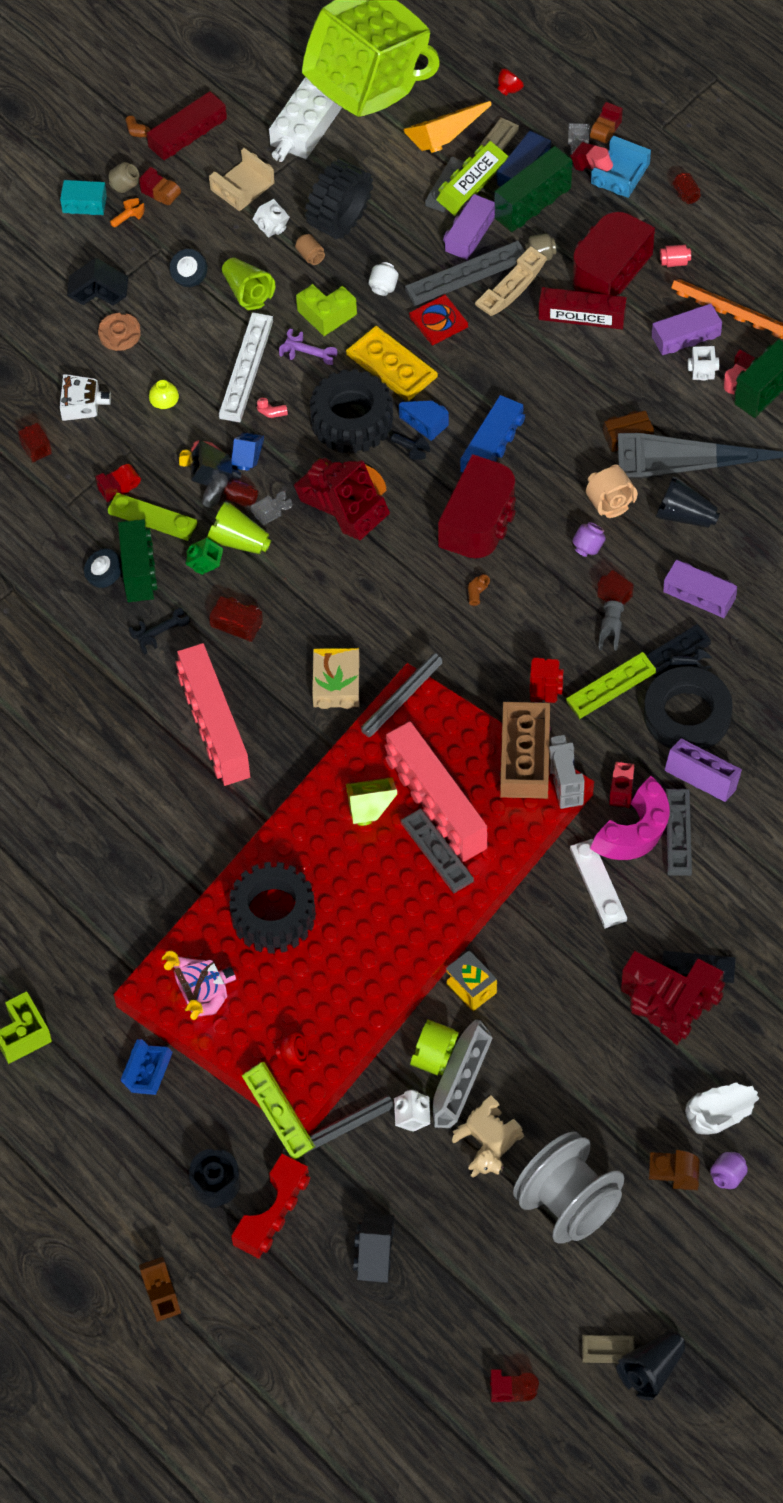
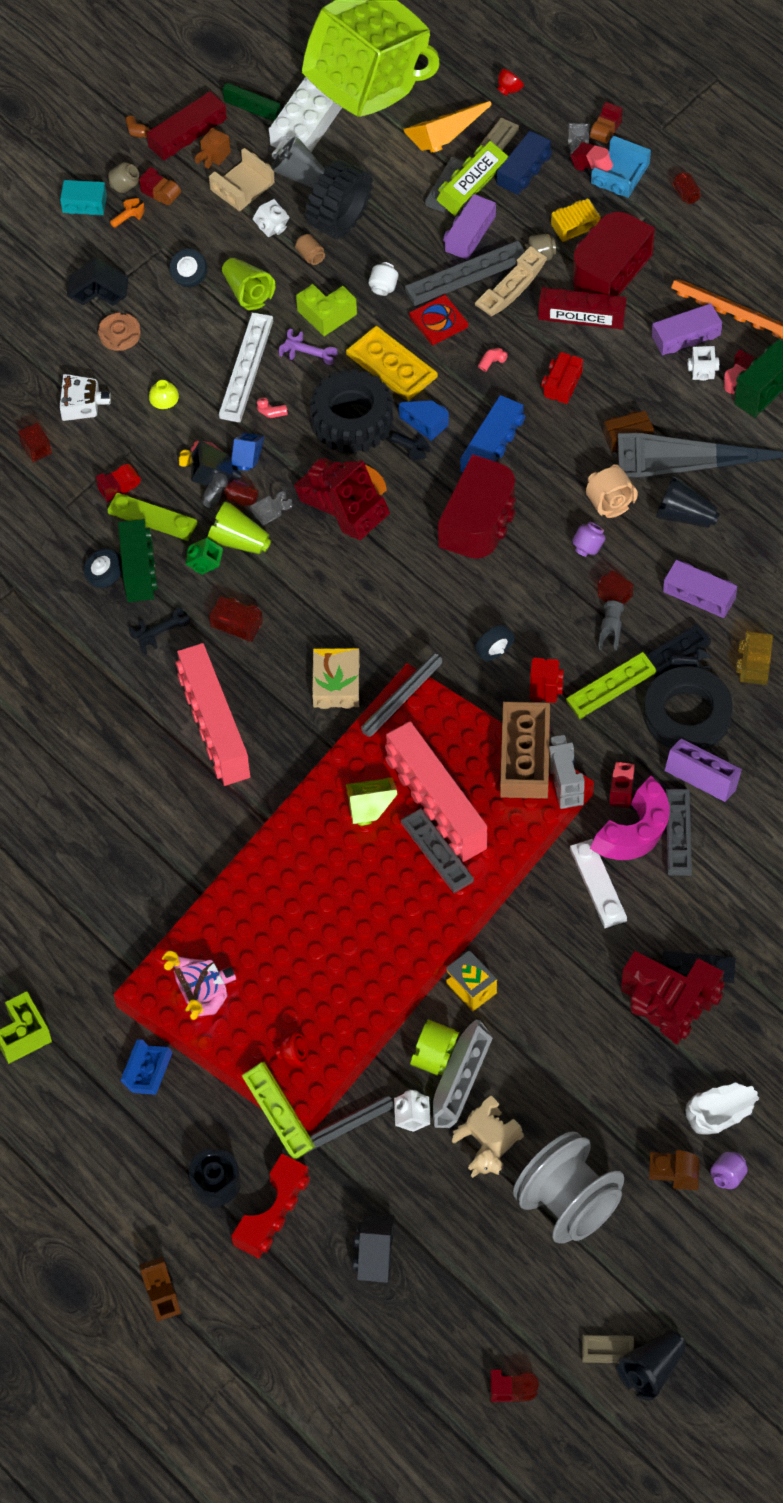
black tyre [229,862,316,954] -> none
dark orange arm [468,574,490,606] -> none
dark green brick [495,146,572,232] -> none
coral brick [660,244,691,267] -> none
none -> dark orange brick [195,128,231,169]
none -> dark green plate [223,83,281,122]
none -> dark grey cone [271,136,325,189]
none -> black wheel [475,625,515,661]
none -> coral arm [478,348,508,372]
none -> red brick [541,352,583,404]
none -> yellow brick [551,198,601,242]
none -> clear yellow brick [736,631,773,685]

